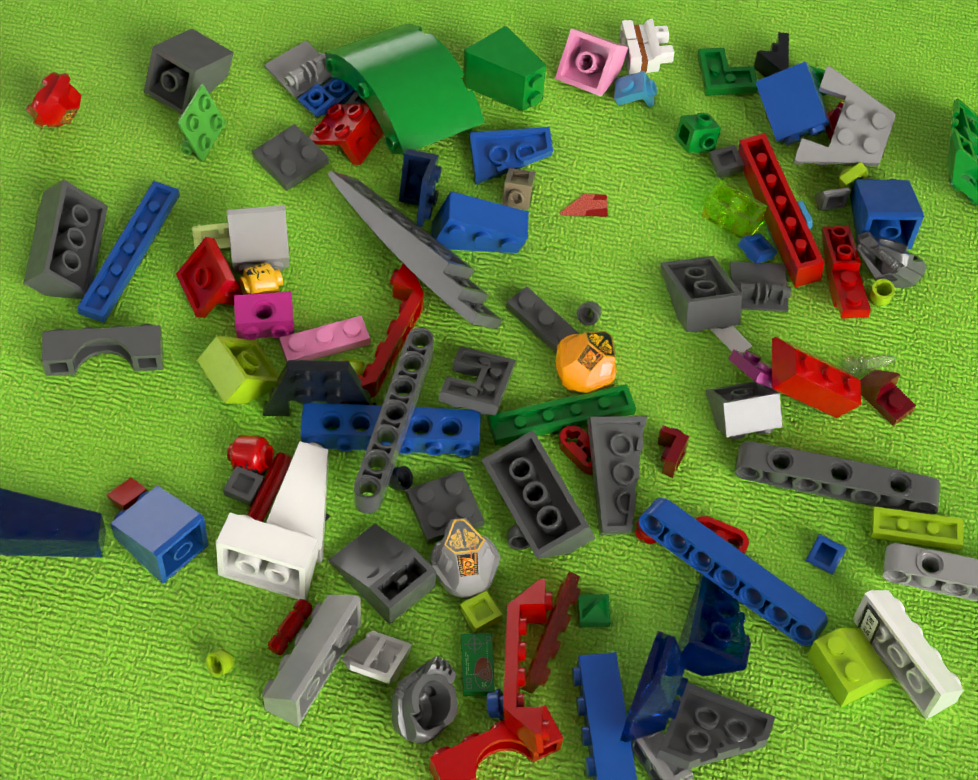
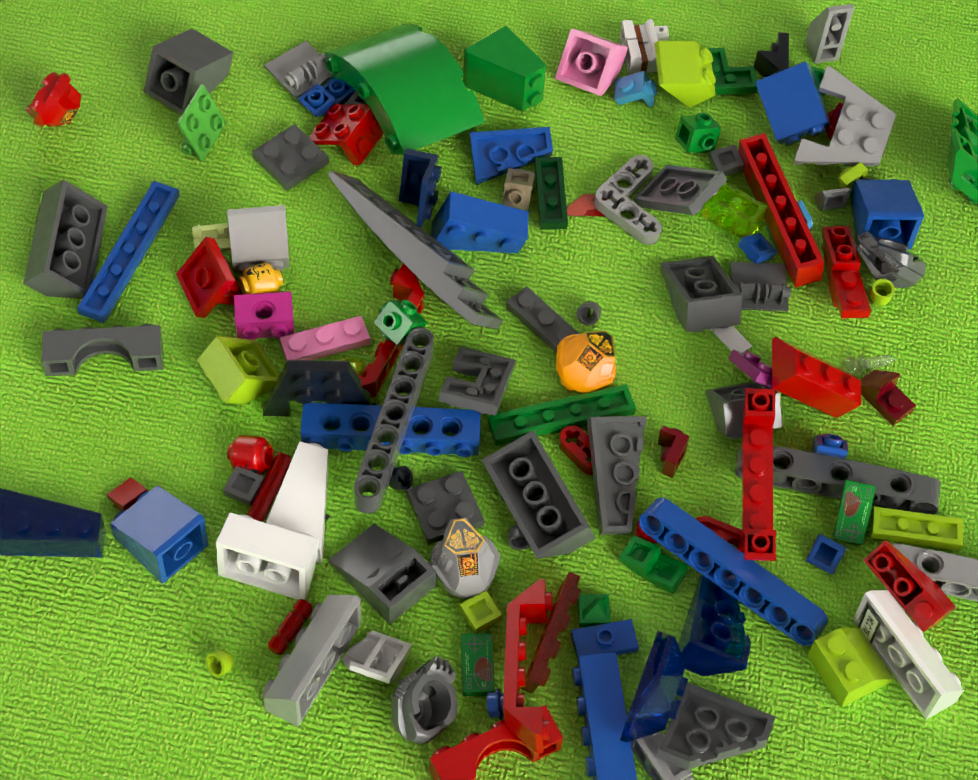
none -> green brick [374,299,428,345]
none -> dark green plate [535,157,568,230]
none -> blue plate [570,619,639,661]
none -> light grey beam [593,155,662,245]
none -> green slope [618,535,688,594]
none -> dark grey plate [633,165,727,216]
none -> lime slope [654,41,716,108]
none -> red slope [742,388,776,561]
none -> light grey slope [805,4,854,64]
none -> blue slope [812,434,848,459]
none -> green tile [833,479,876,545]
none -> red slope [863,540,957,632]

